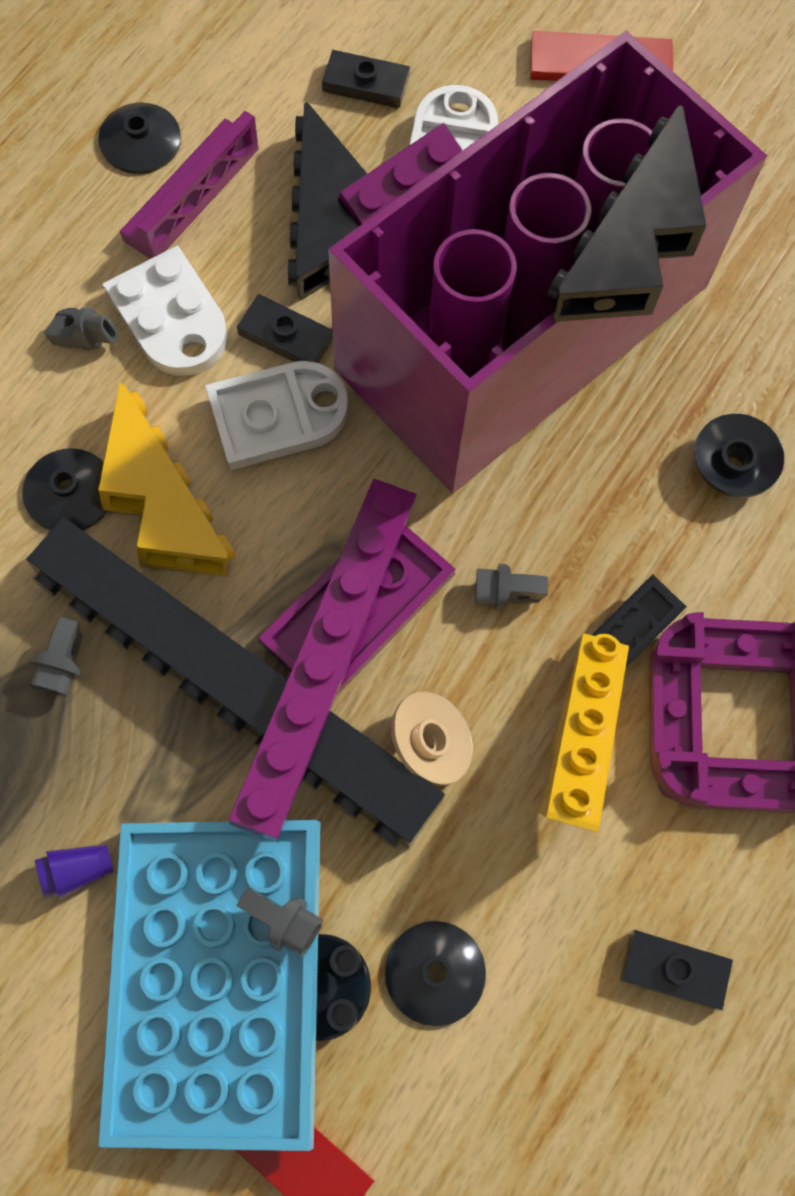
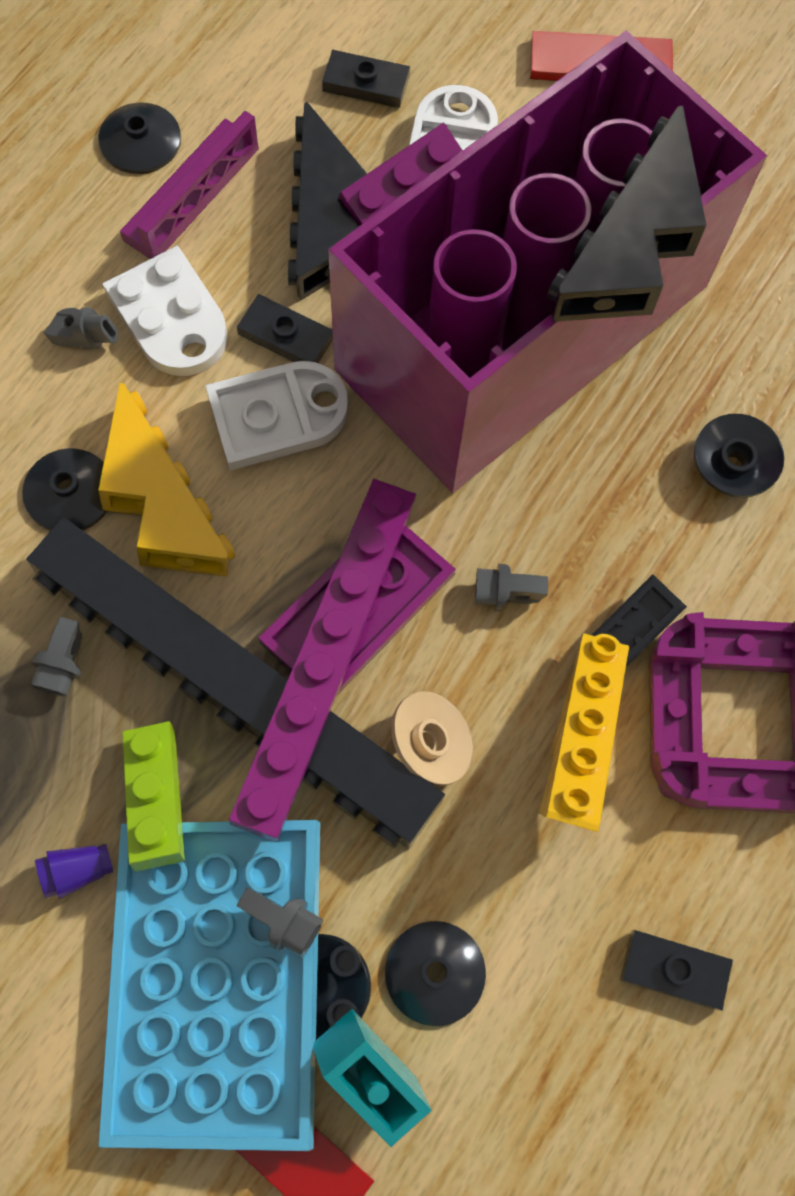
none -> lime plate [123,721,185,872]
none -> teal brick [313,1009,432,1147]

